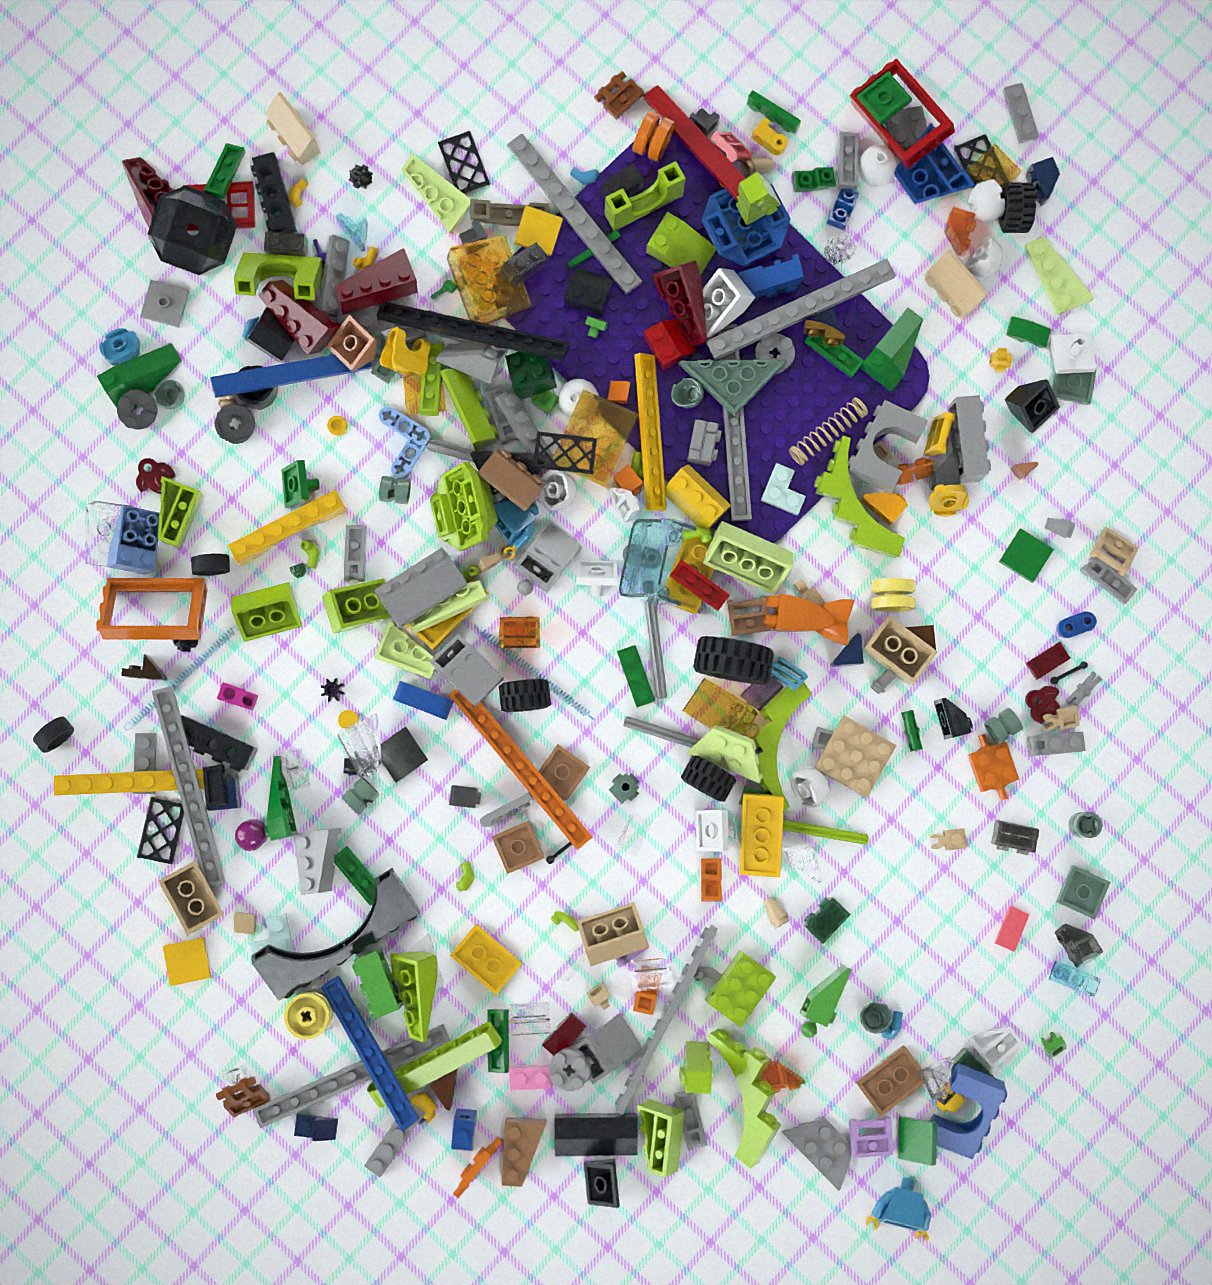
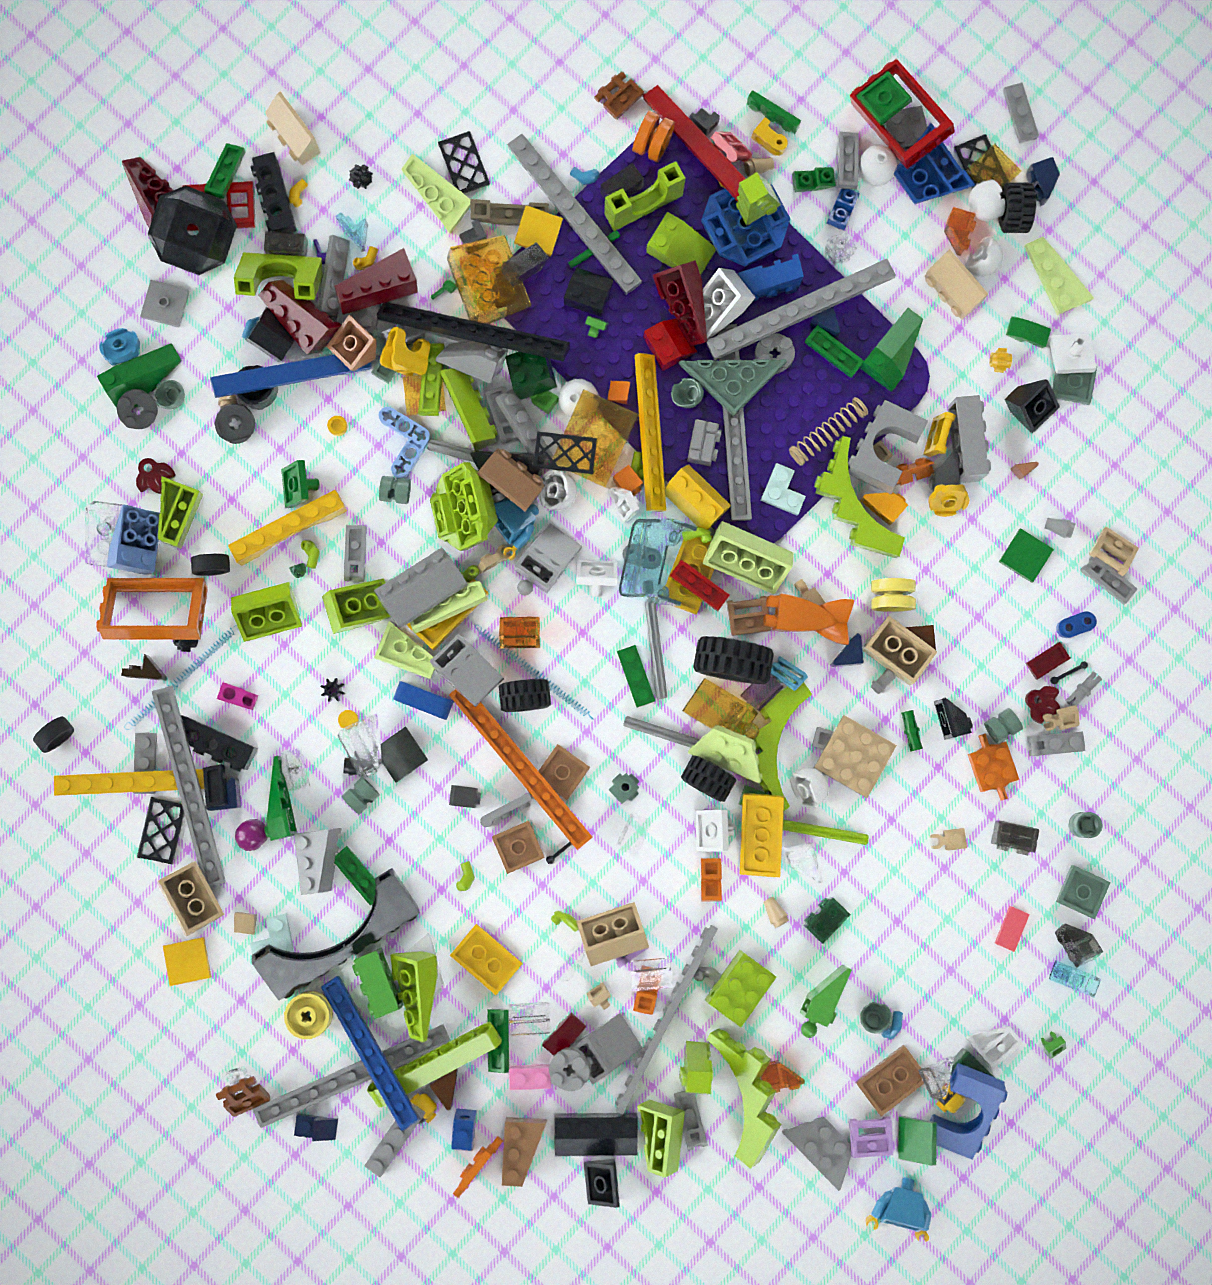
pearl gold slope [803,320,845,347] -> none

